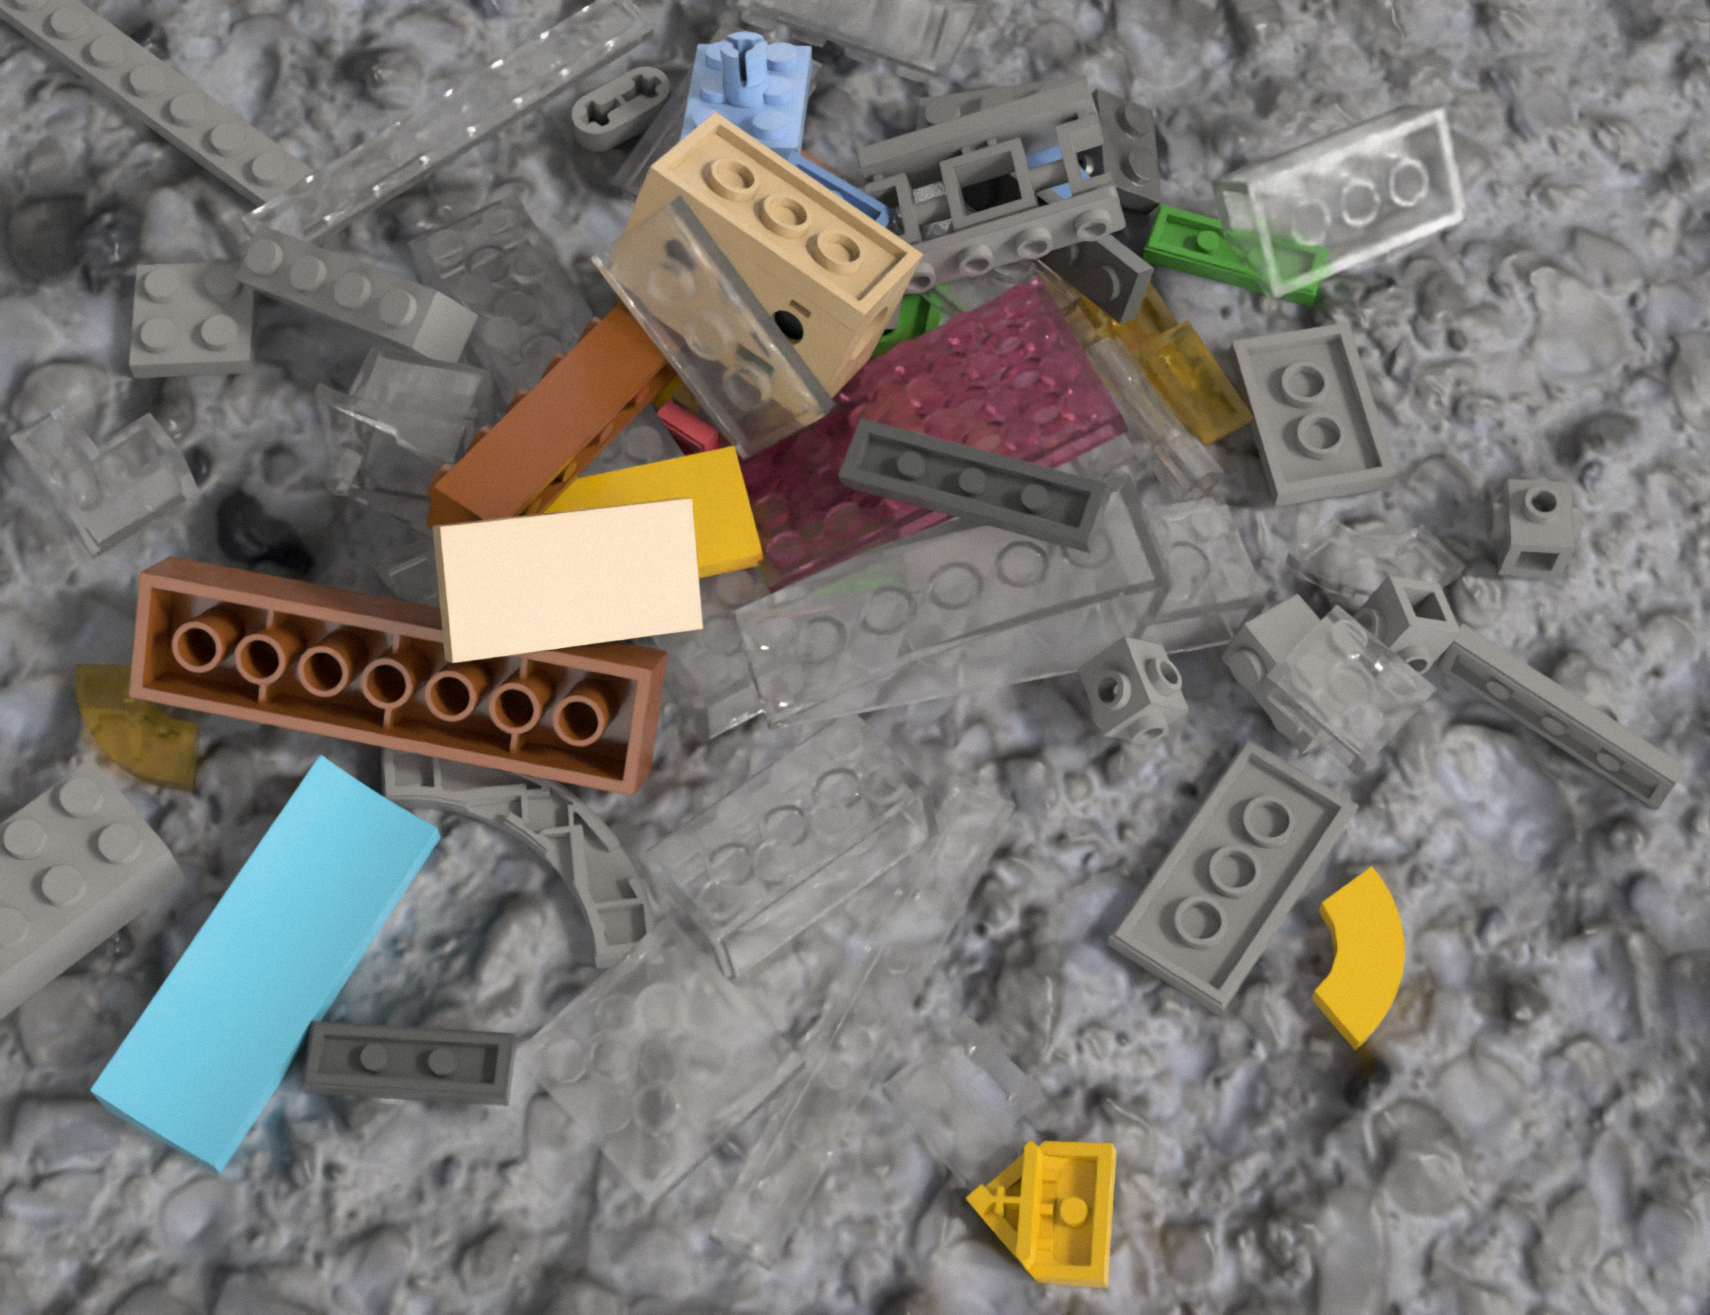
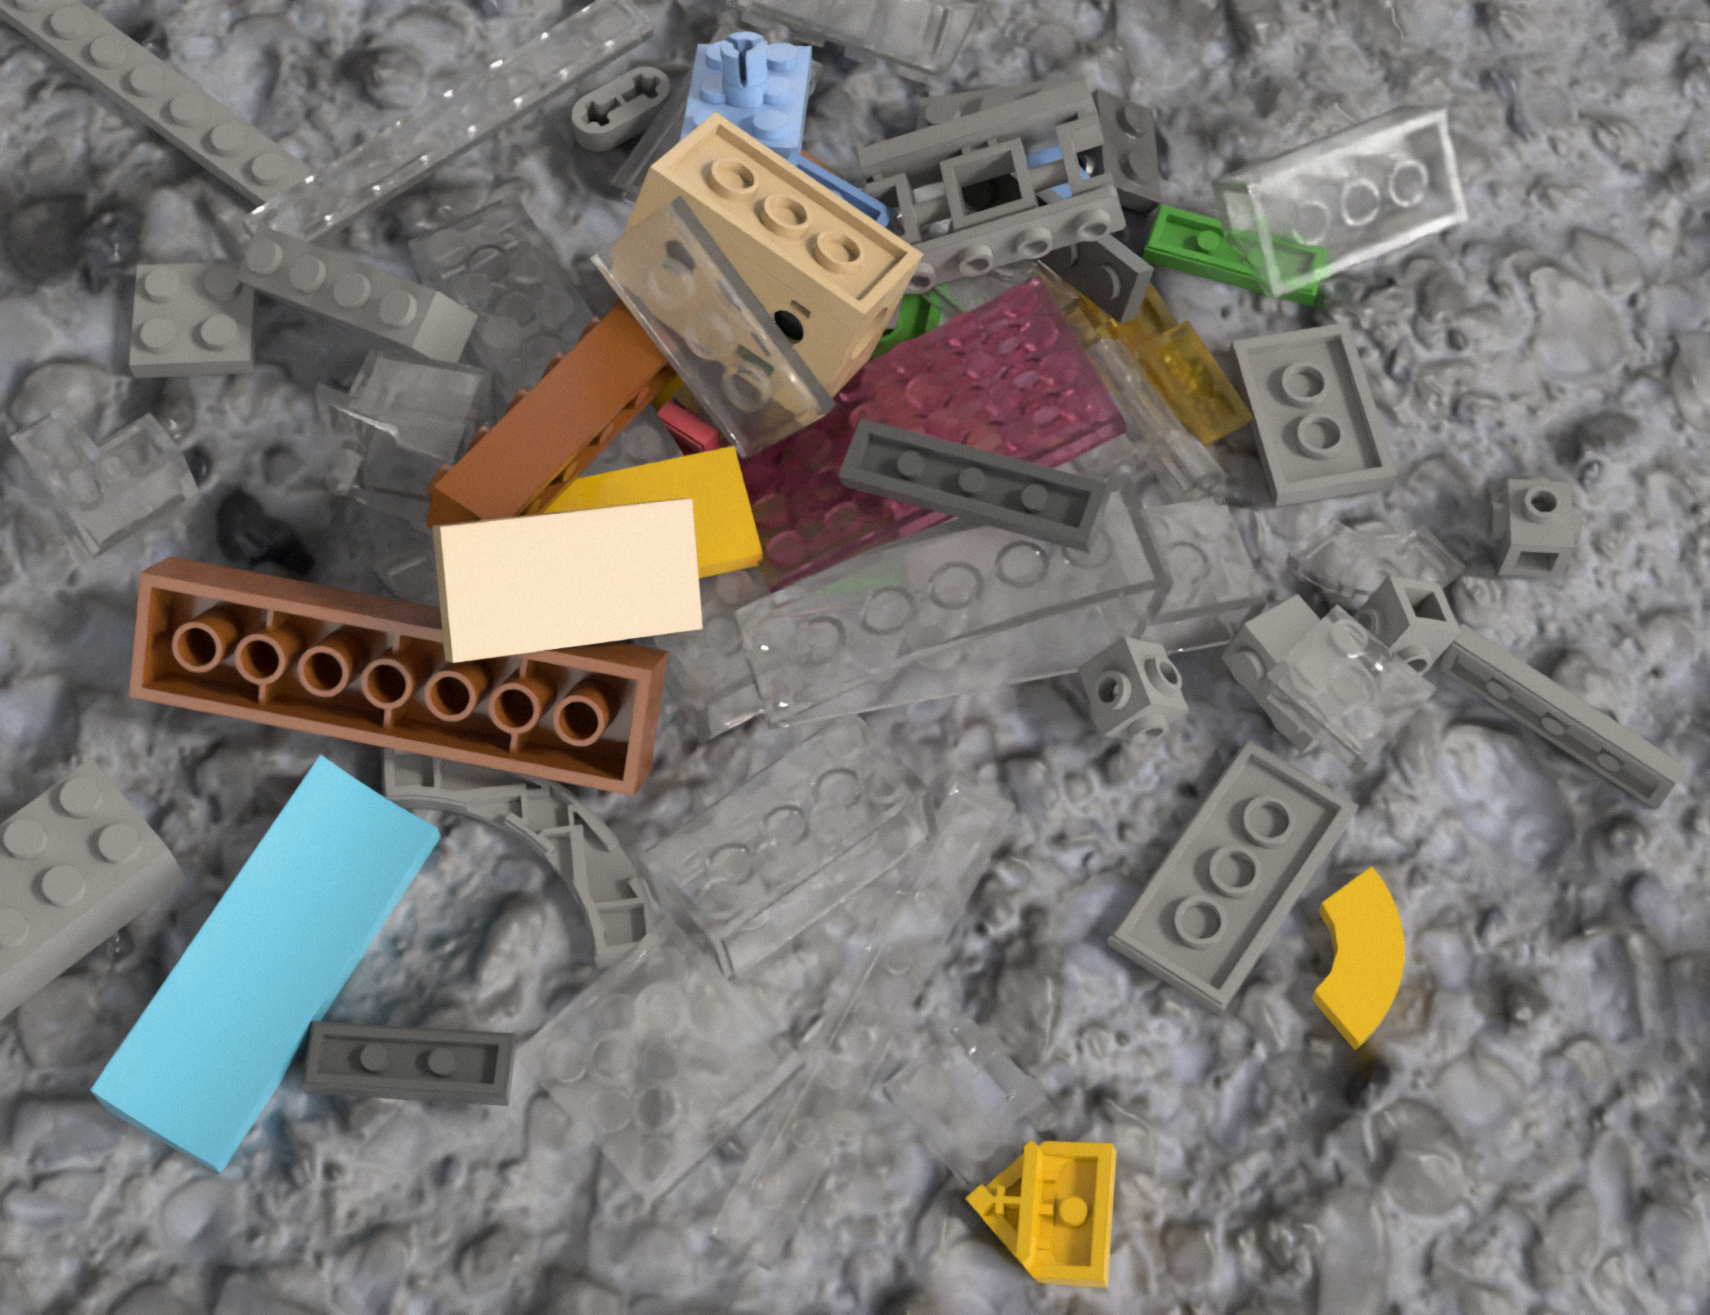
clear yellow tile [75,664,201,792] -> none

